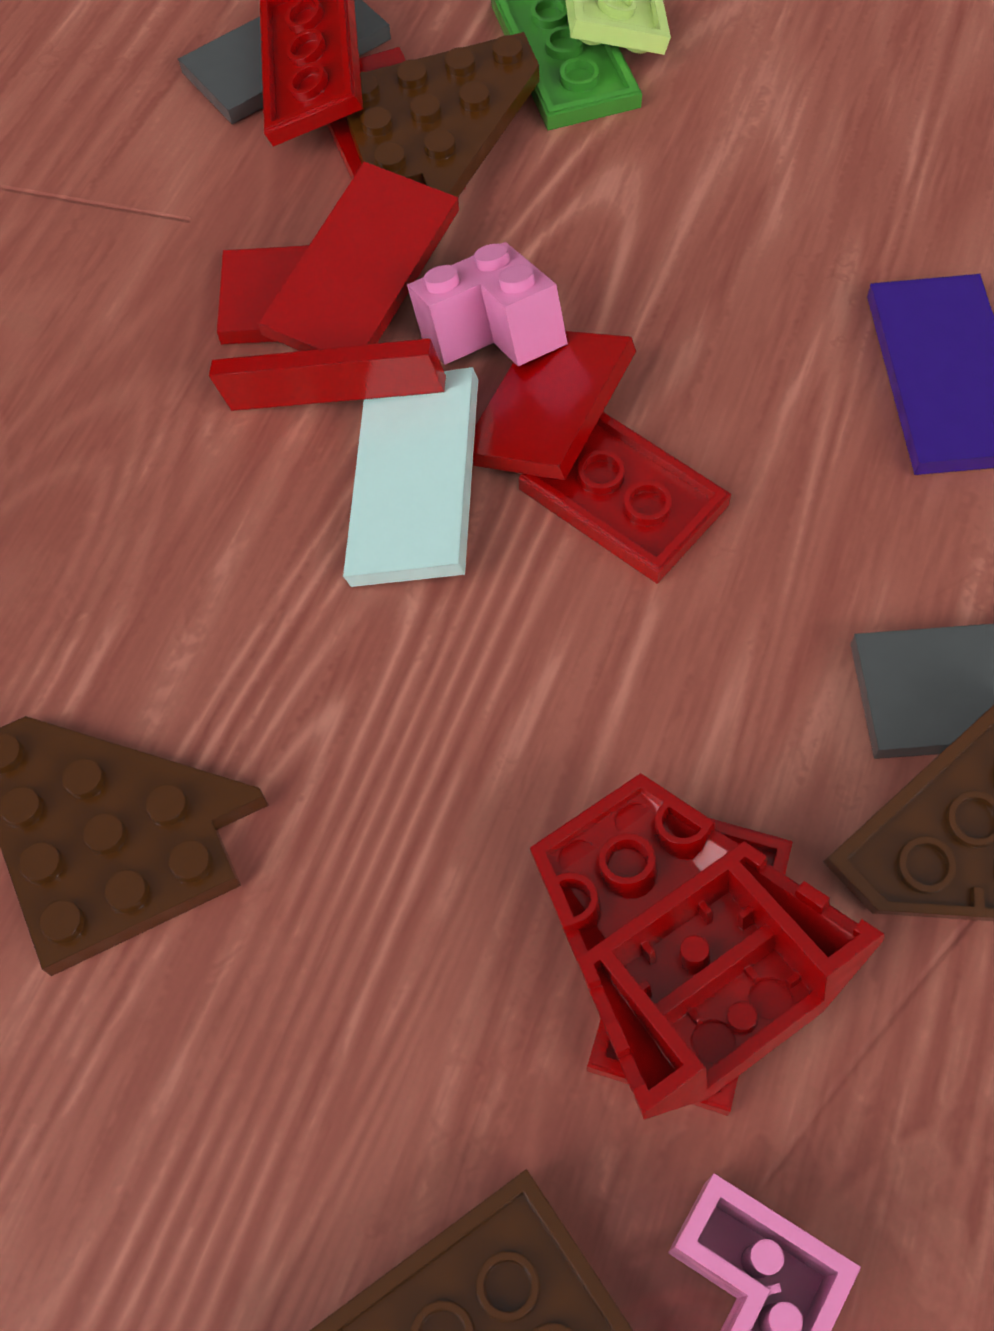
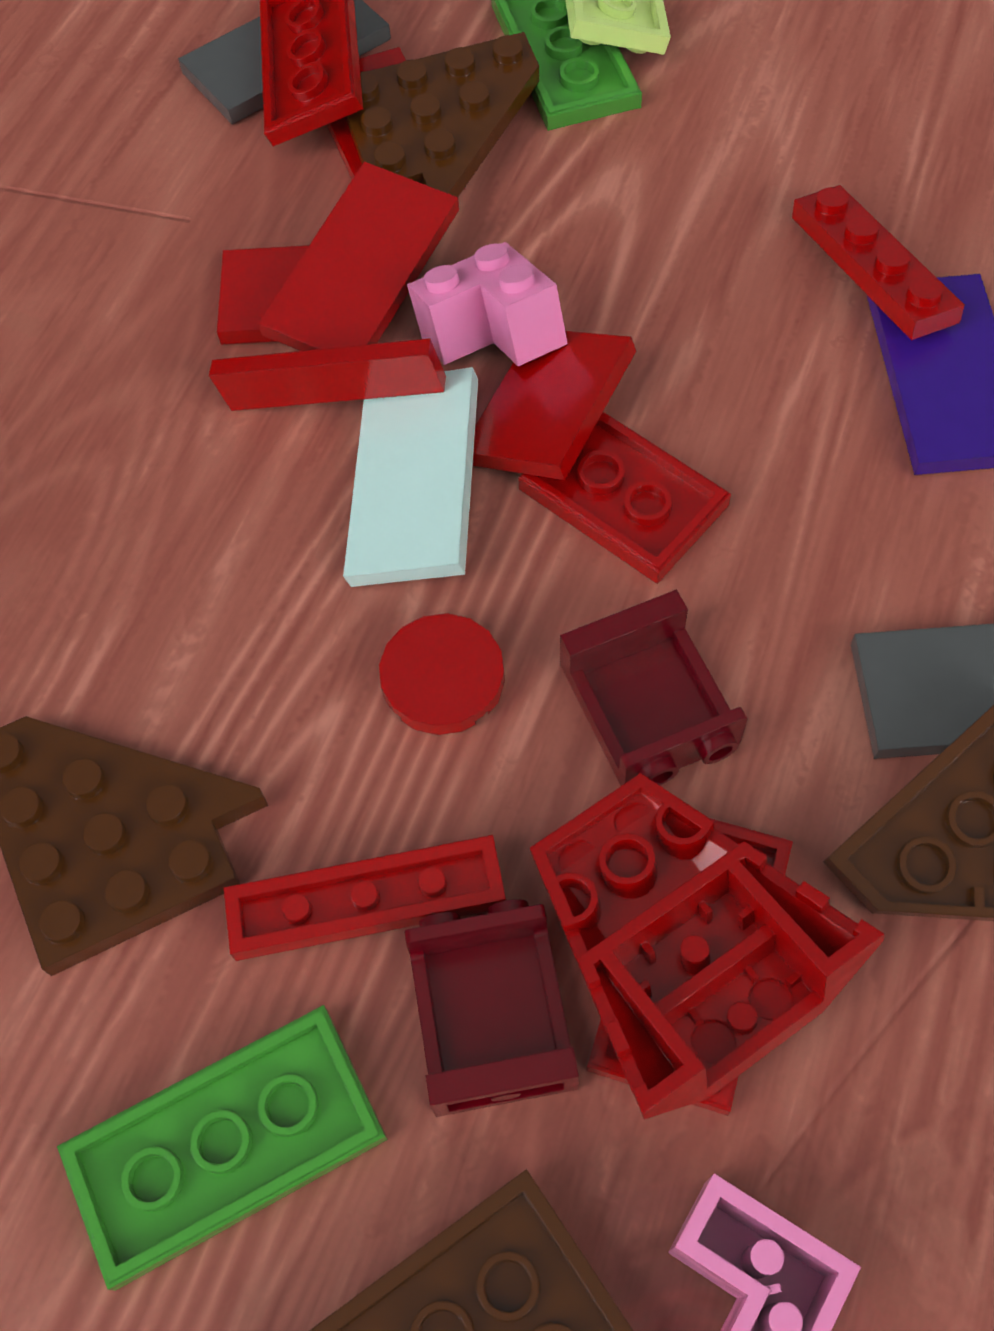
none -> bright green tile [57,1005,388,1291]
none -> red plate [223,835,506,961]
none -> red tile [379,613,505,735]
none -> dark red panel [404,899,579,1117]
none -> dark red panel [560,589,748,786]
none -> red plate [792,185,965,340]

